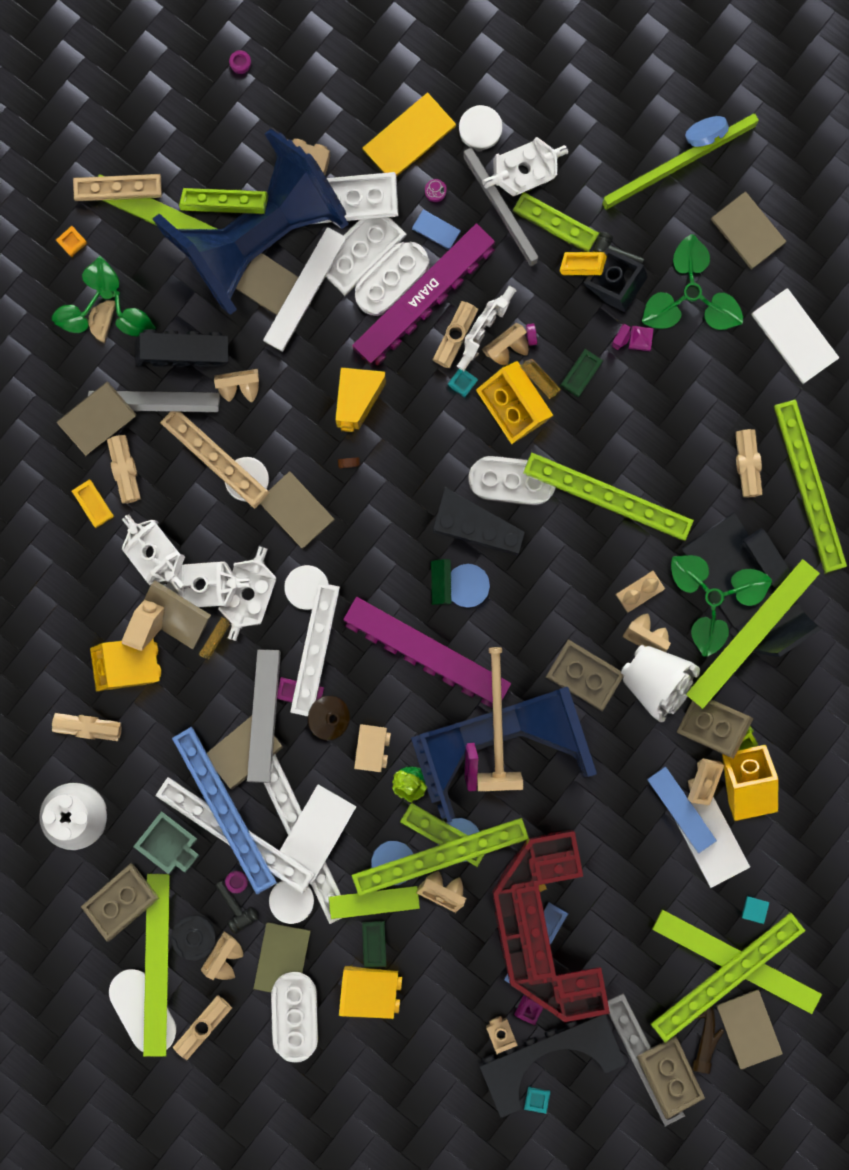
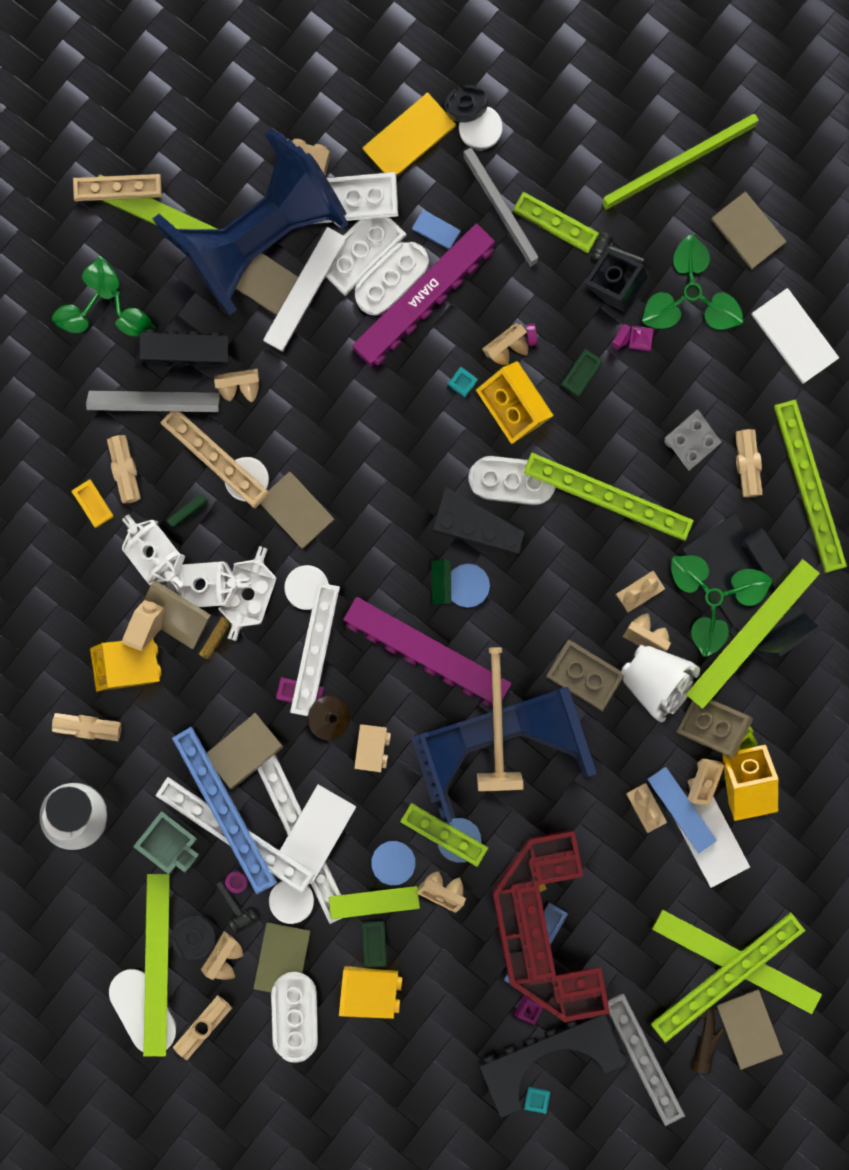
light orange tile [56,226,87,257] -> none
dark tan tile [57,381,136,456] -> none
dark tan tile [81,863,159,942] -> none
tan tile [89,300,116,343] -> none
lime tile [179,188,269,214] -> none
magenta tile [229,50,251,74] -> none
light grey tile [247,650,281,783] -> none
yellow slope [336,368,386,432] -> none
reddish brown tile [338,457,360,468] -> none
lime tile [352,817,529,896] -> none
lime piece [392,767,427,802] -> none
magenta tile [425,179,446,202] -> none
tan piece [433,301,479,369] -> none
white plate [457,286,516,371] -> none
magenta tile [464,743,478,791] -> none
white plate [482,137,568,196] -> none
tan brick [486,1016,518,1054] -> none
clear yellow tile [520,359,561,399] -> none
yellow tile [560,252,607,275] -> none
dark tan tile [636,1036,705,1119] -> none
medium blue tile [685,116,729,147] -> none
teal tile [741,896,769,924] -> none
none -> black tile [45,786,92,832]
none -> dark green tile [167,493,208,529]
none -> black tile [444,85,488,123]
none -> tan tile [626,783,667,833]
none -> light grey hinge [664,410,722,471]

